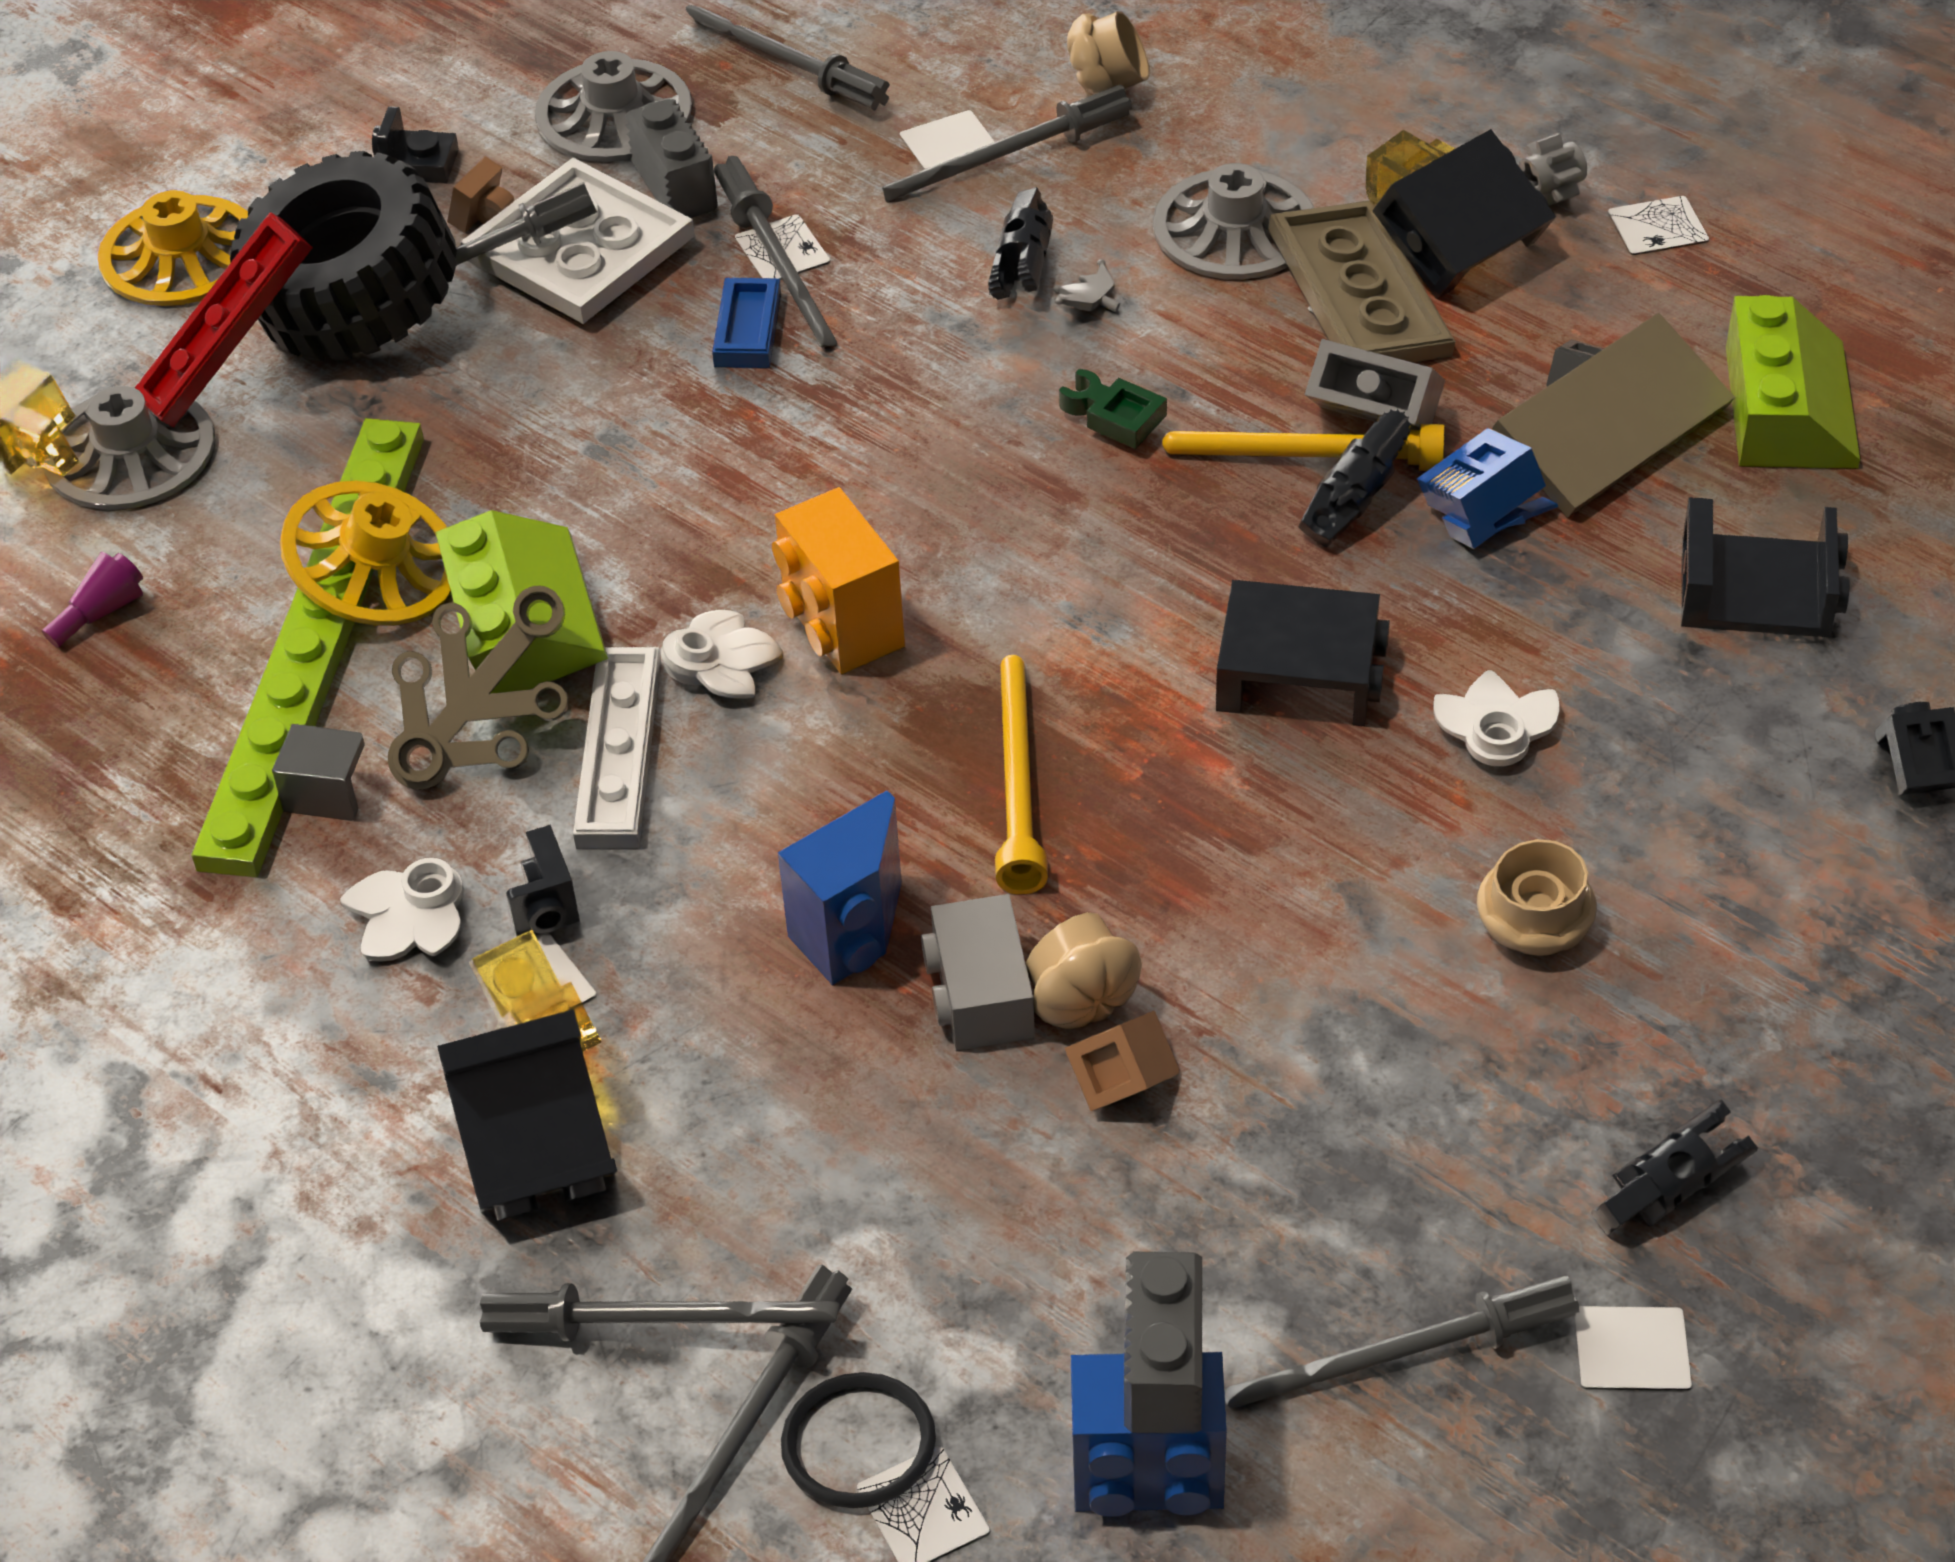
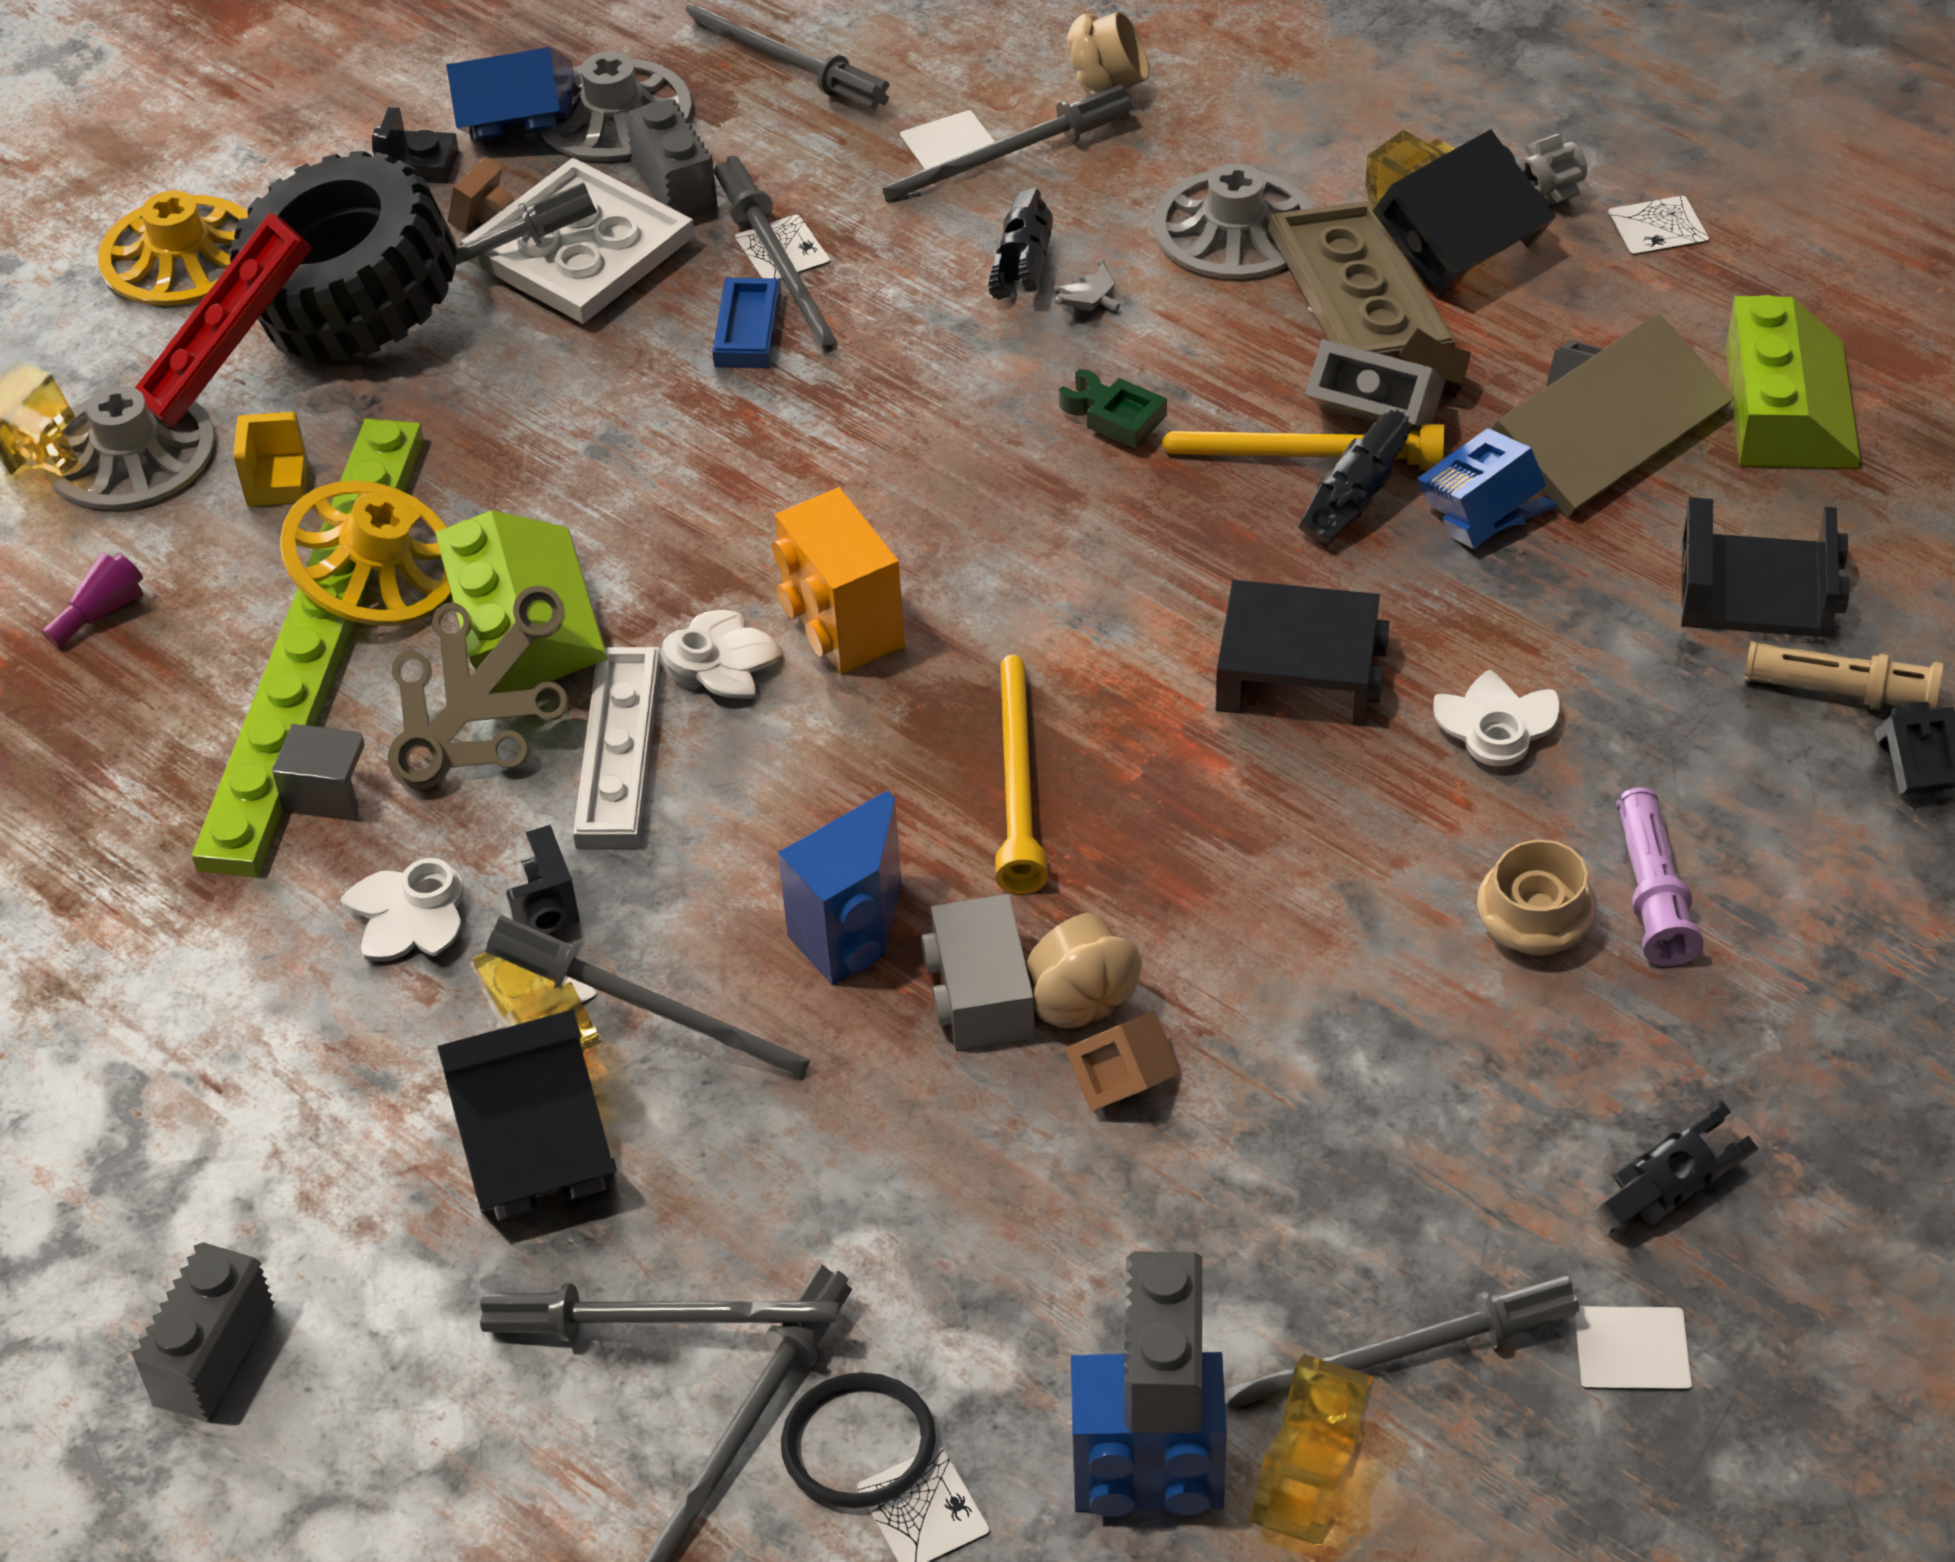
none -> dark grey brick [131,1242,275,1421]
none -> yellow panel [233,412,309,506]
none -> blue slope [446,47,574,140]
none -> dark grey piece [485,915,811,1078]
none -> clear yellow brick [1249,1354,1375,1547]
none -> dark brown piece [1397,328,1471,398]
none -> lavender pin [1616,787,1703,967]
none -> tan pin [1744,641,1944,710]

